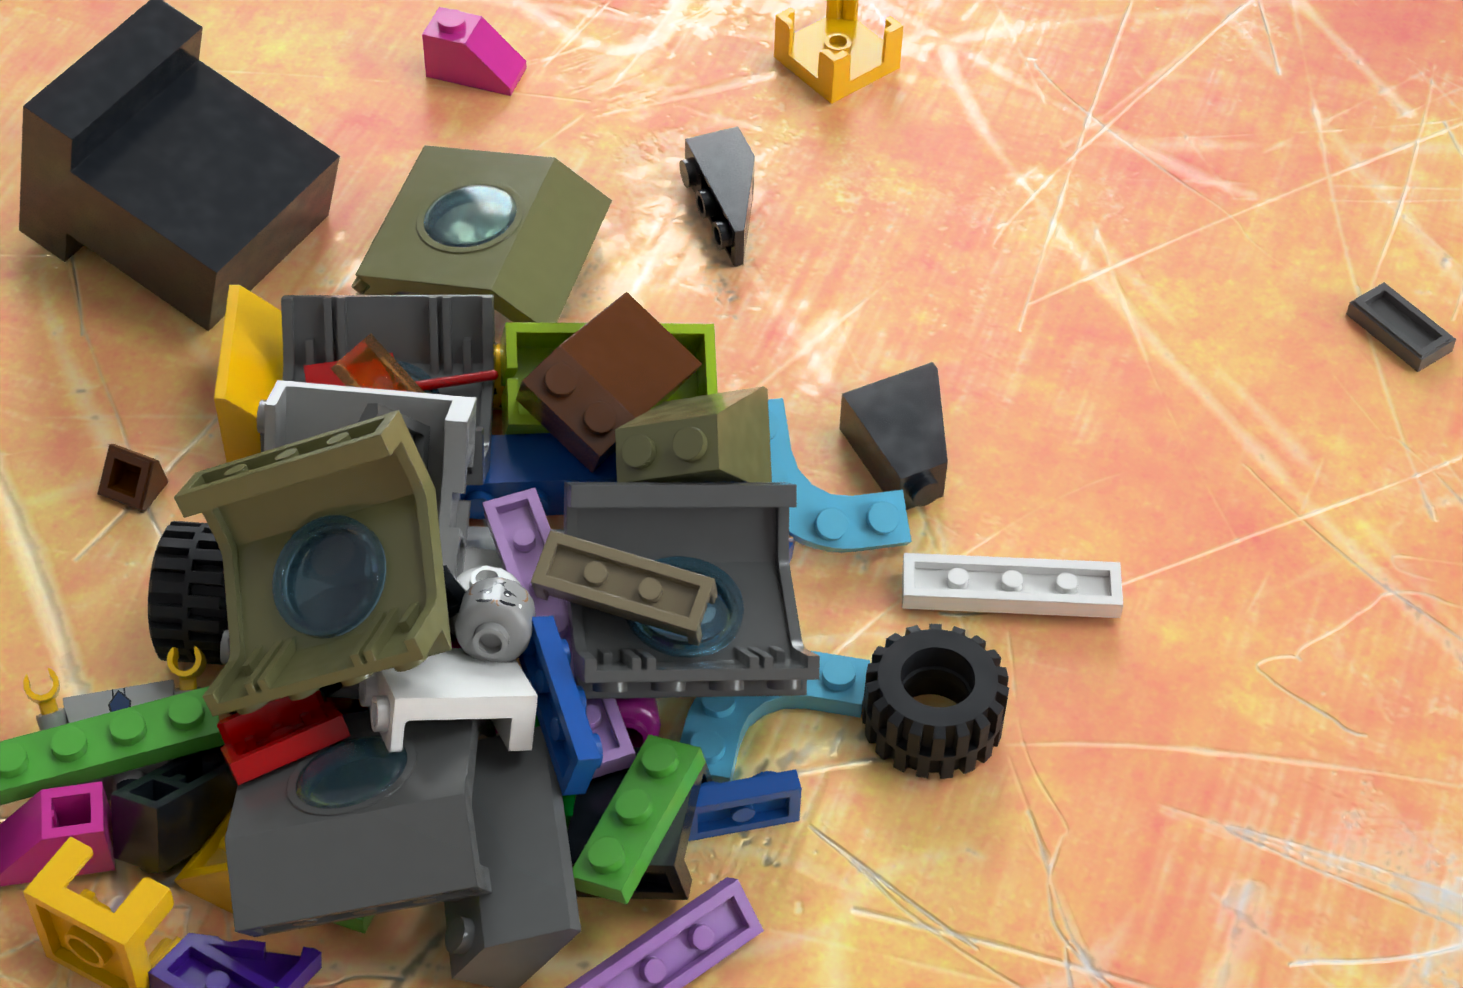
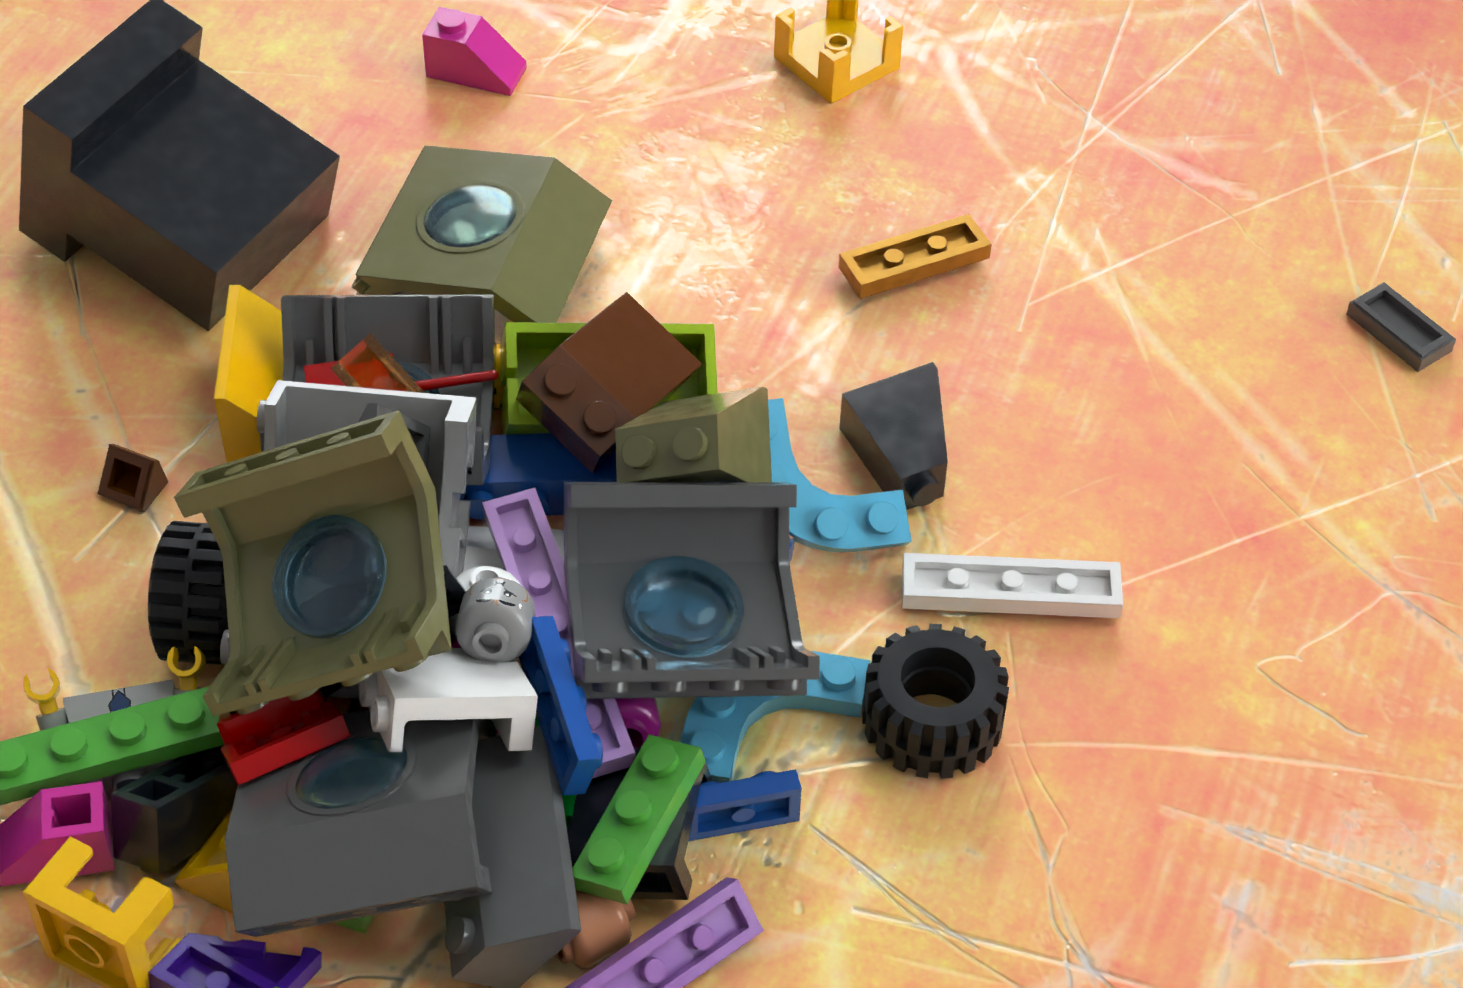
dark tan container [531,530,718,646] -> none
slope [679,126,755,267] -> none
none -> nougat head [555,890,636,968]
none -> pearl gold plate [838,214,992,299]

